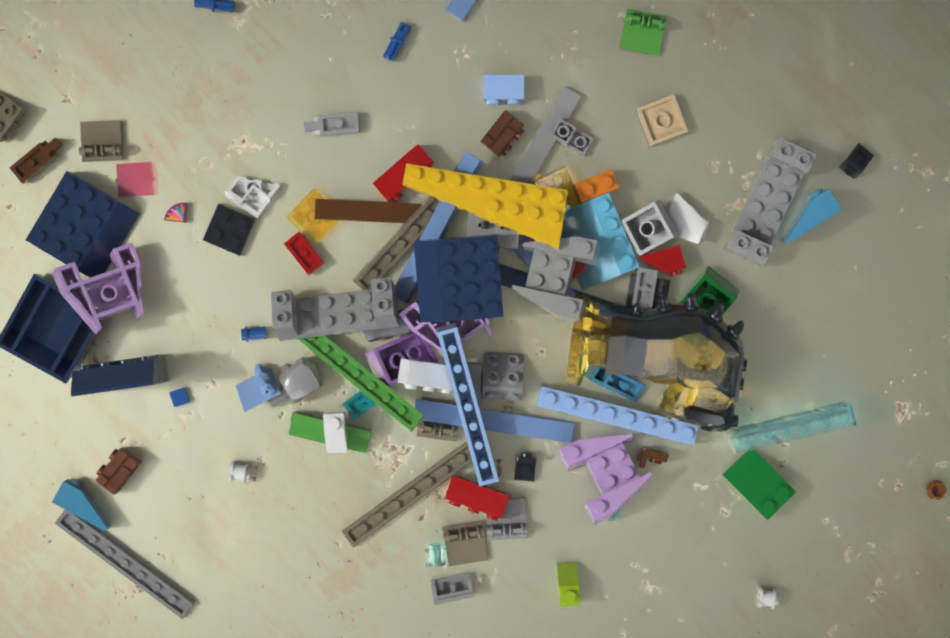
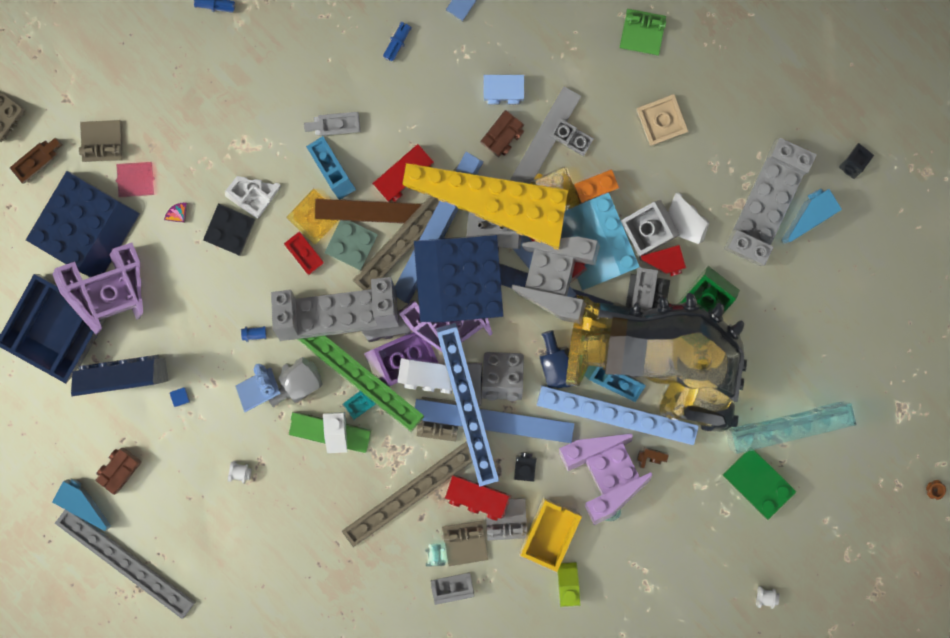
none -> dark azure slope [306,136,356,200]
none -> sand green plate [325,220,378,270]
none -> yellow piece [519,497,582,572]
none -> dark blue piece [539,330,581,389]

